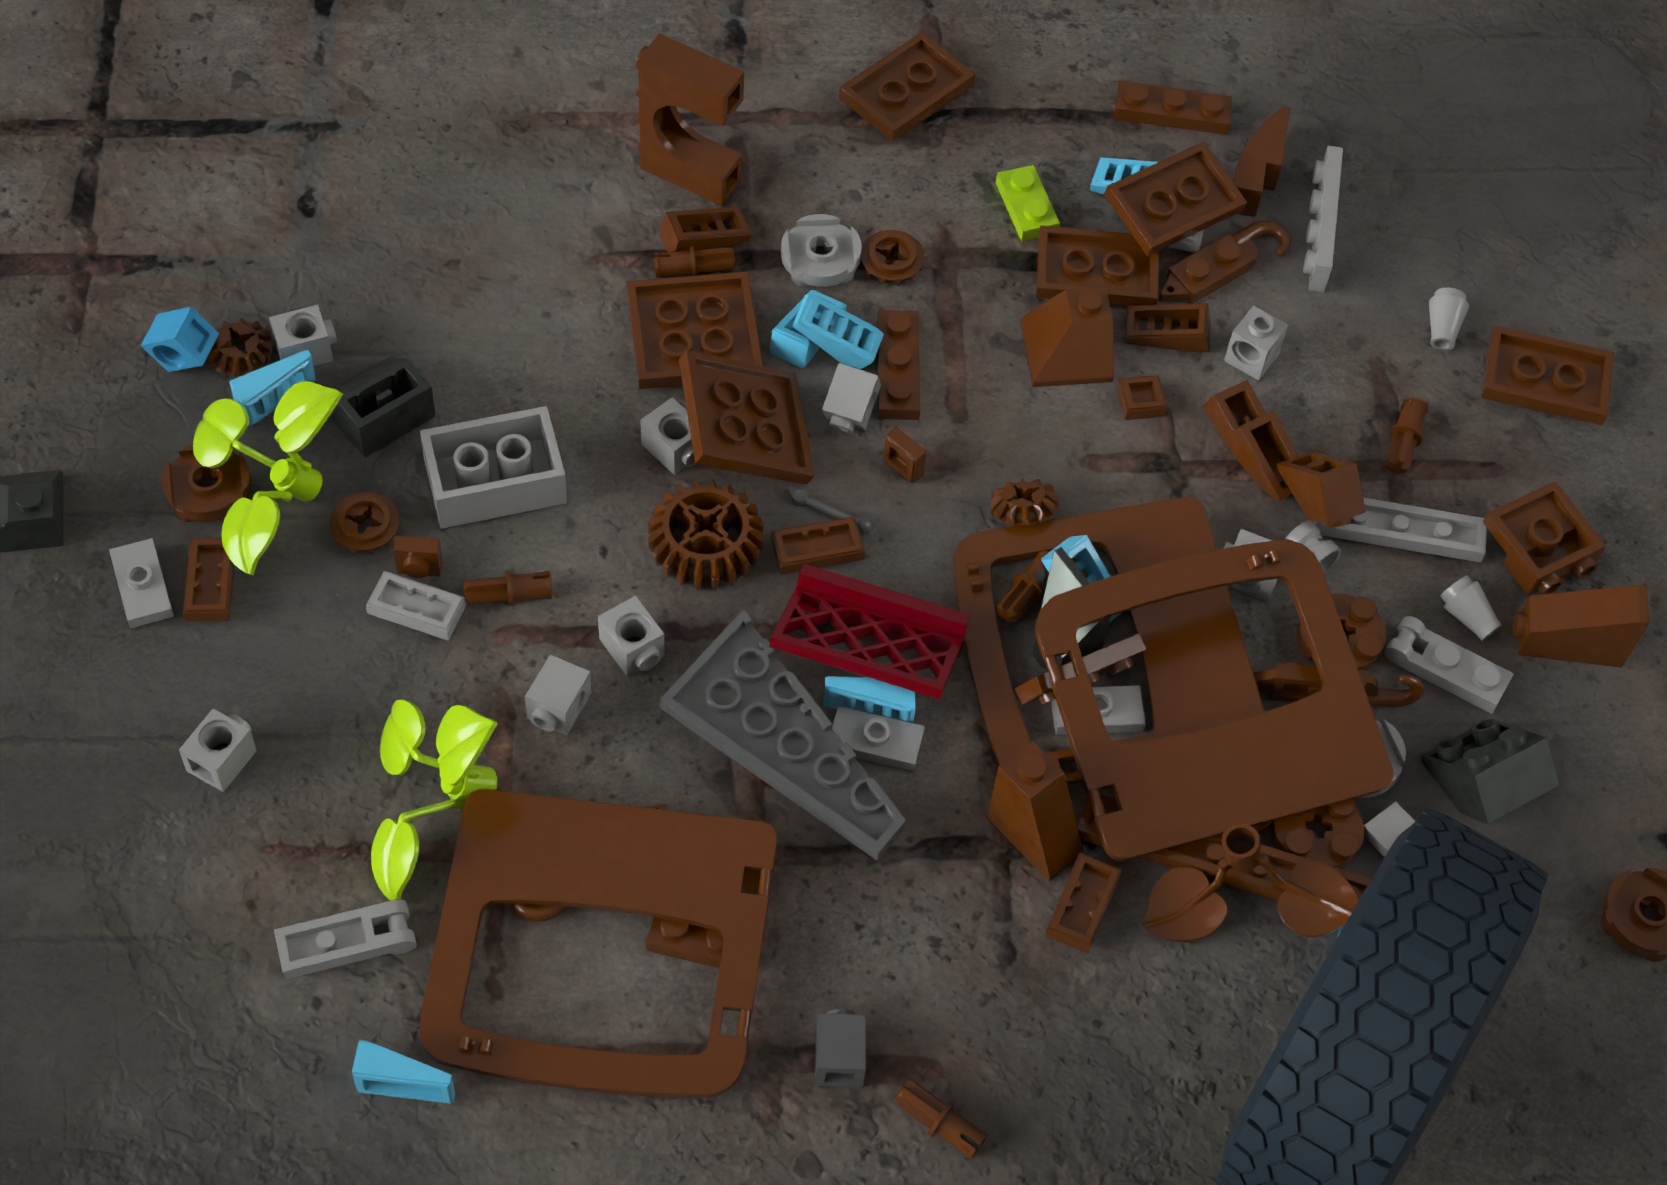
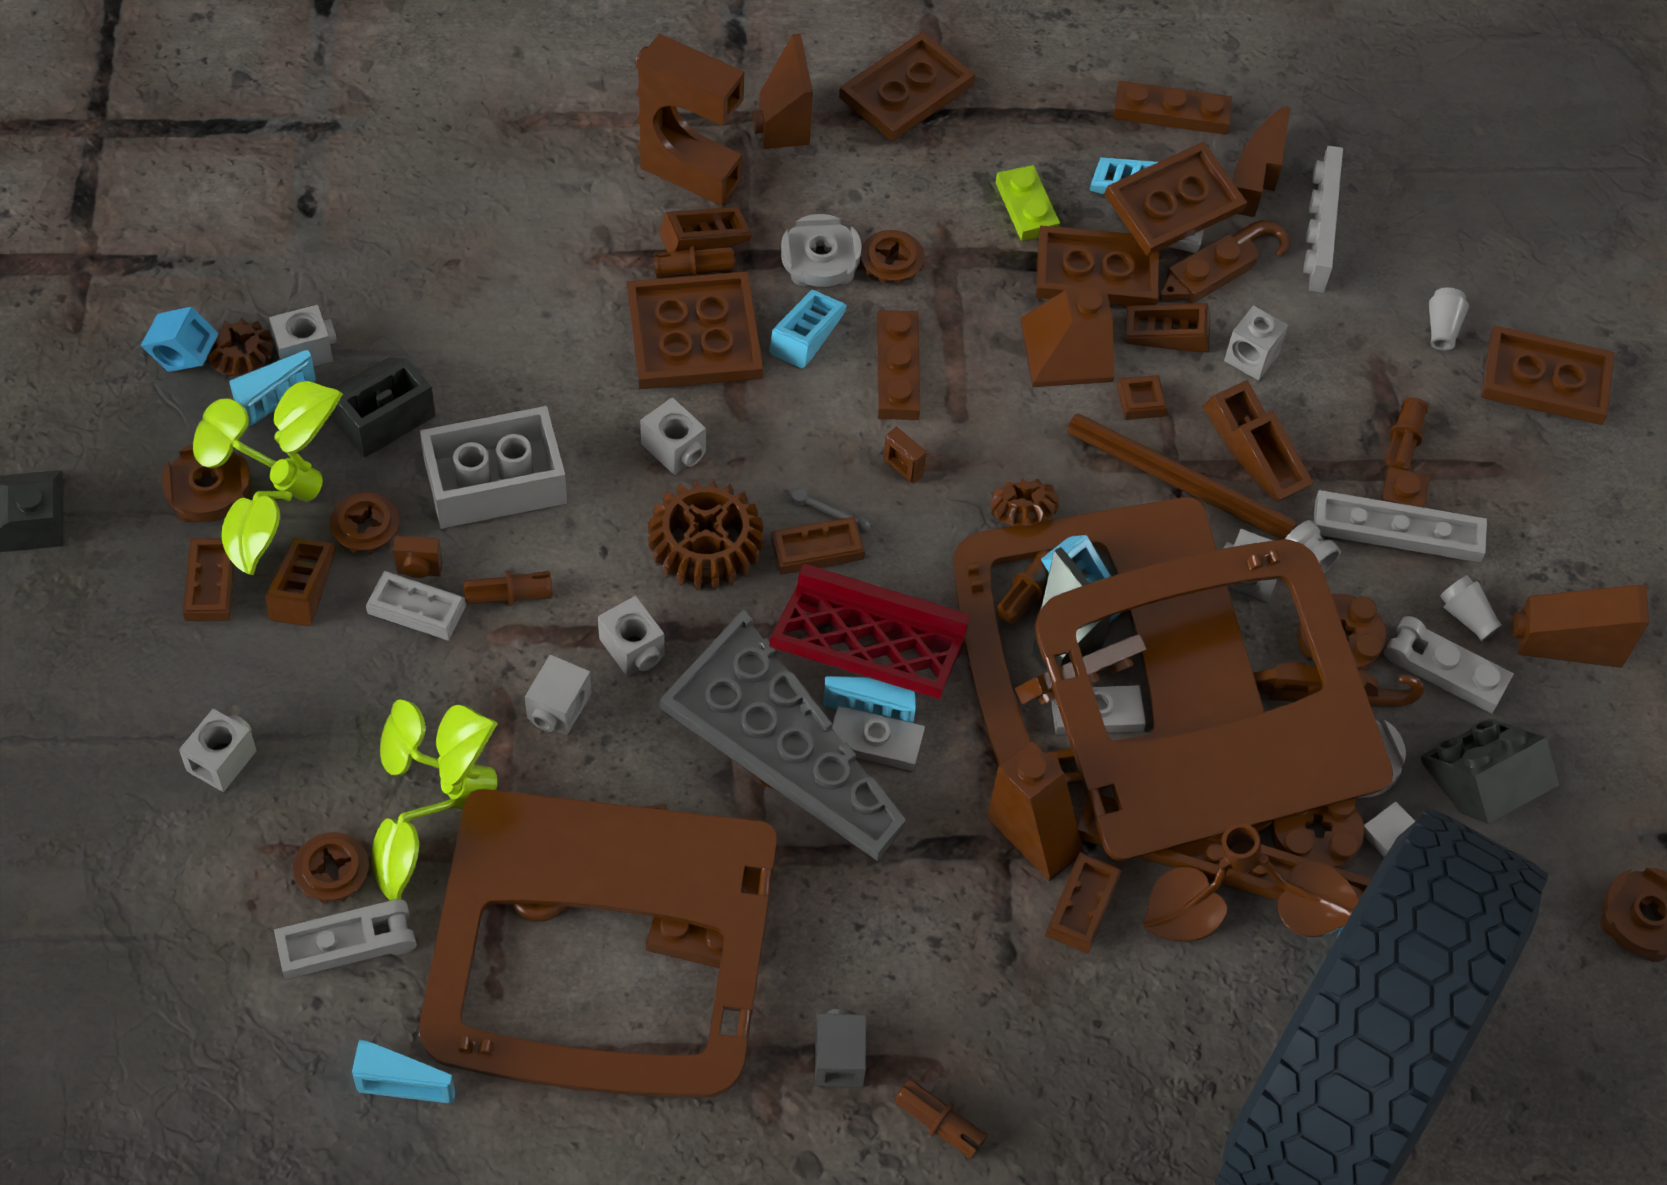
light grey plate [109,538,174,629] -> none
reddish brown plate [679,350,815,485] -> none
medium azure slope [793,292,884,370] -> none
light grey brick [822,363,881,433] -> none
reddish brown slope [1277,451,1366,528] -> none
reddish brown plate [1483,481,1606,596] -> none
none -> reddish brown slope [266,538,336,626]
none -> reddish brown gear [293,832,369,905]
none -> reddish brown slope [752,33,813,149]
none -> reddish brown axle [1067,413,1297,539]
none -> reddish brown plate [1381,466,1430,508]

